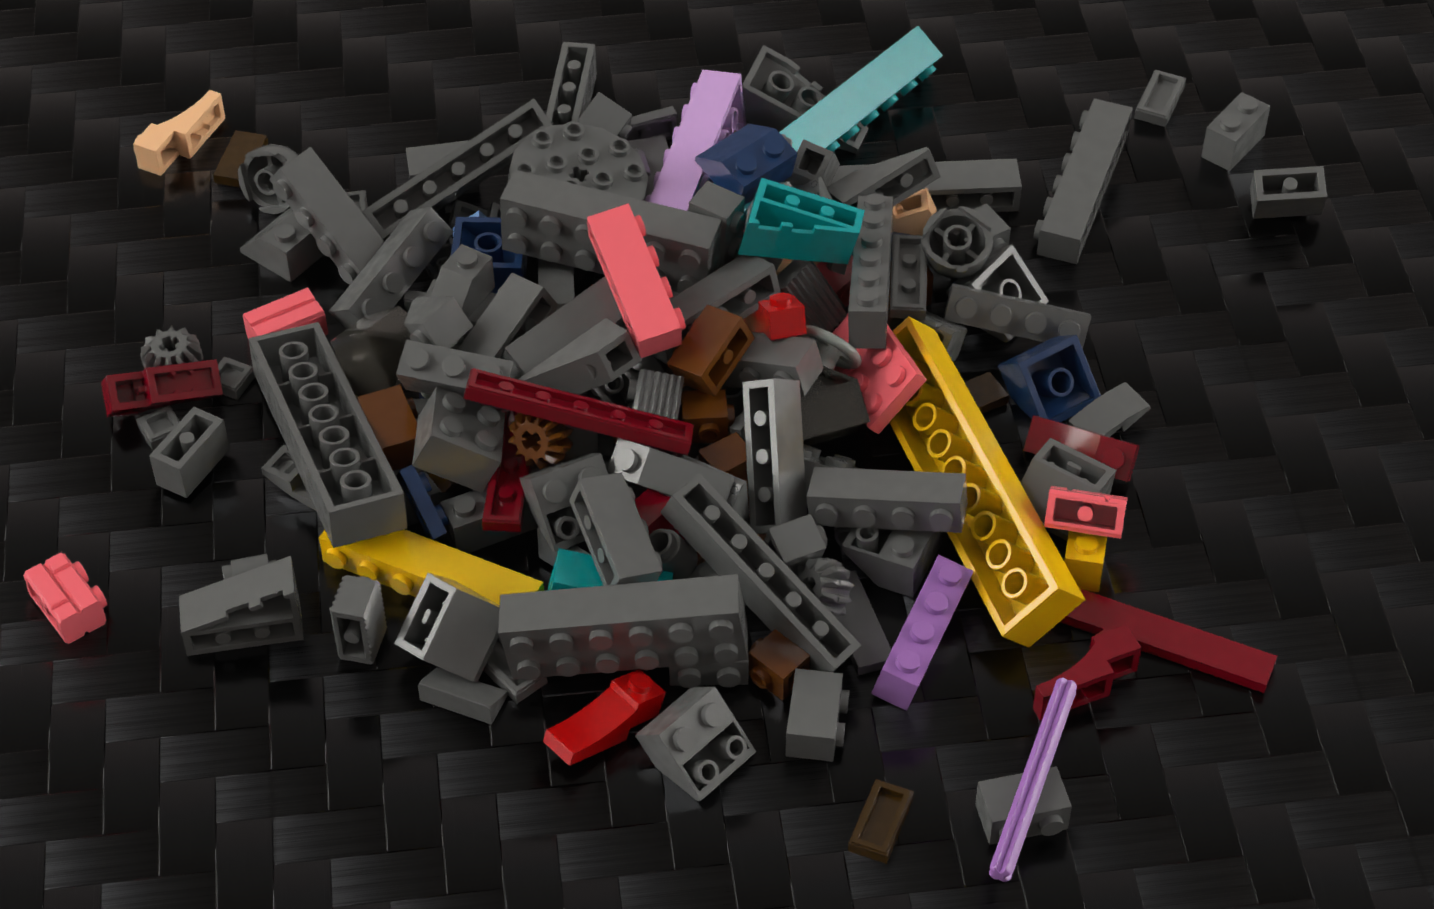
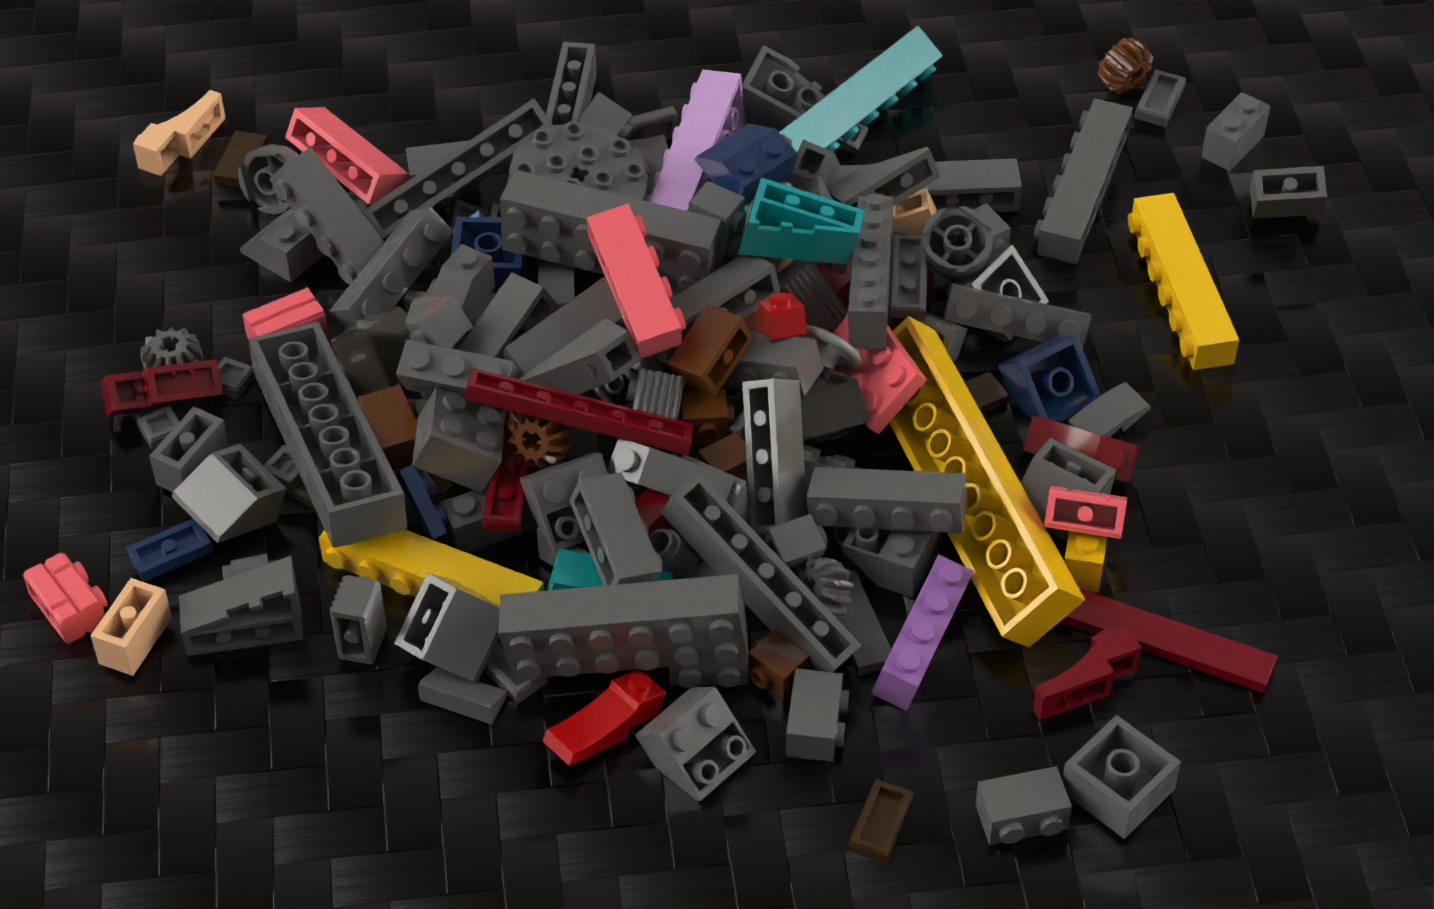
medium lavender axle [989,678,1077,882] -> none
none -> light nougat brick [91,578,172,676]
none -> dark blue plate [126,519,213,582]
none -> slope [172,444,287,543]
none -> coral brick [285,107,409,205]
none -> dark grey brick [1062,715,1181,839]
none -> reddish brown gear [1097,37,1153,95]
none -> yellow brick [1128,193,1239,370]

